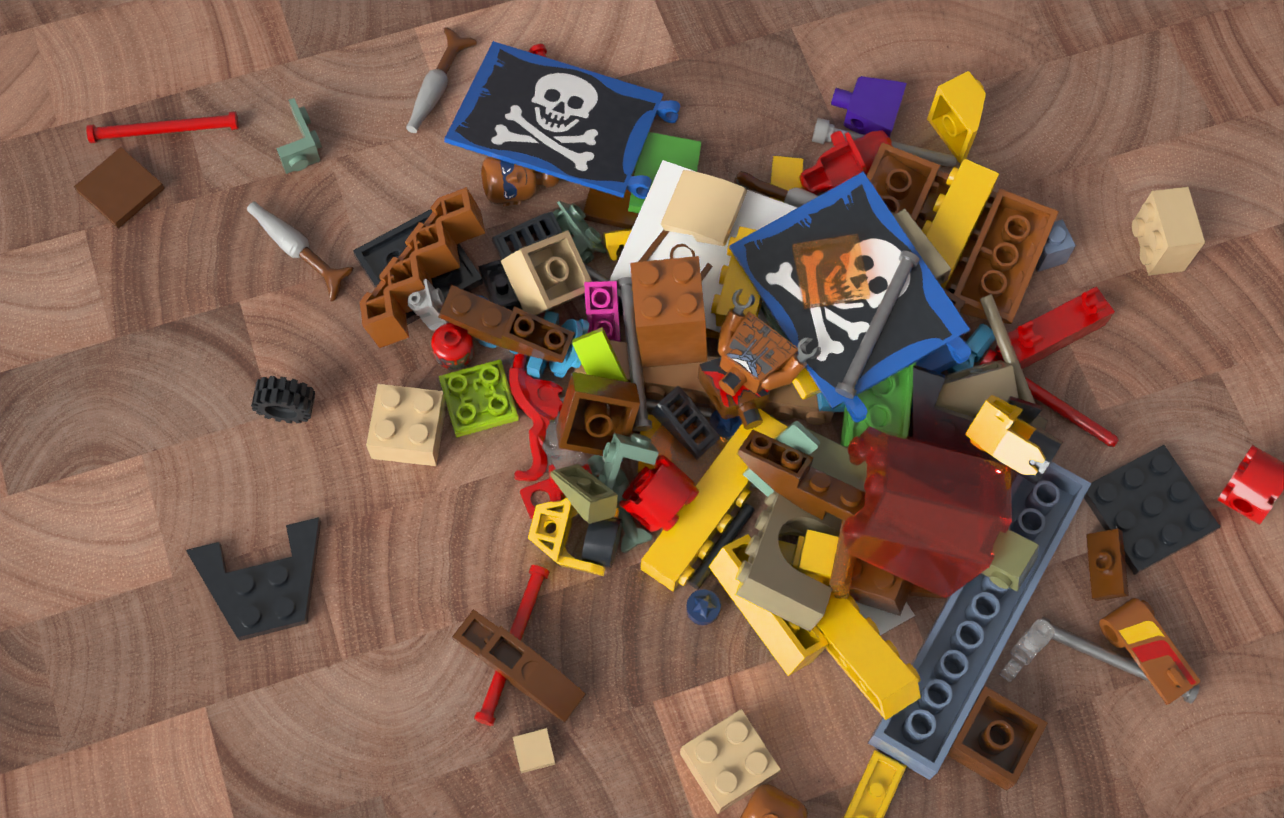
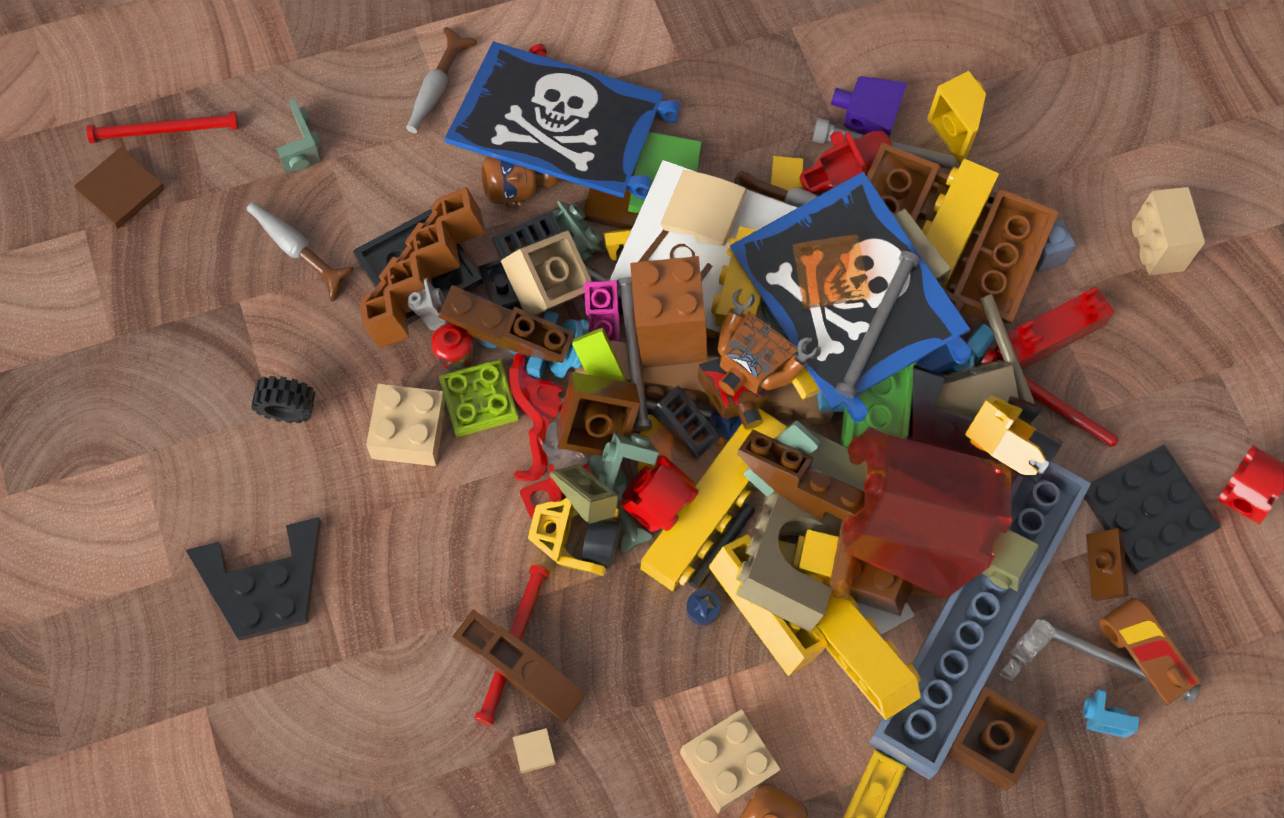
none -> dark azure bracket [1083,689,1139,738]

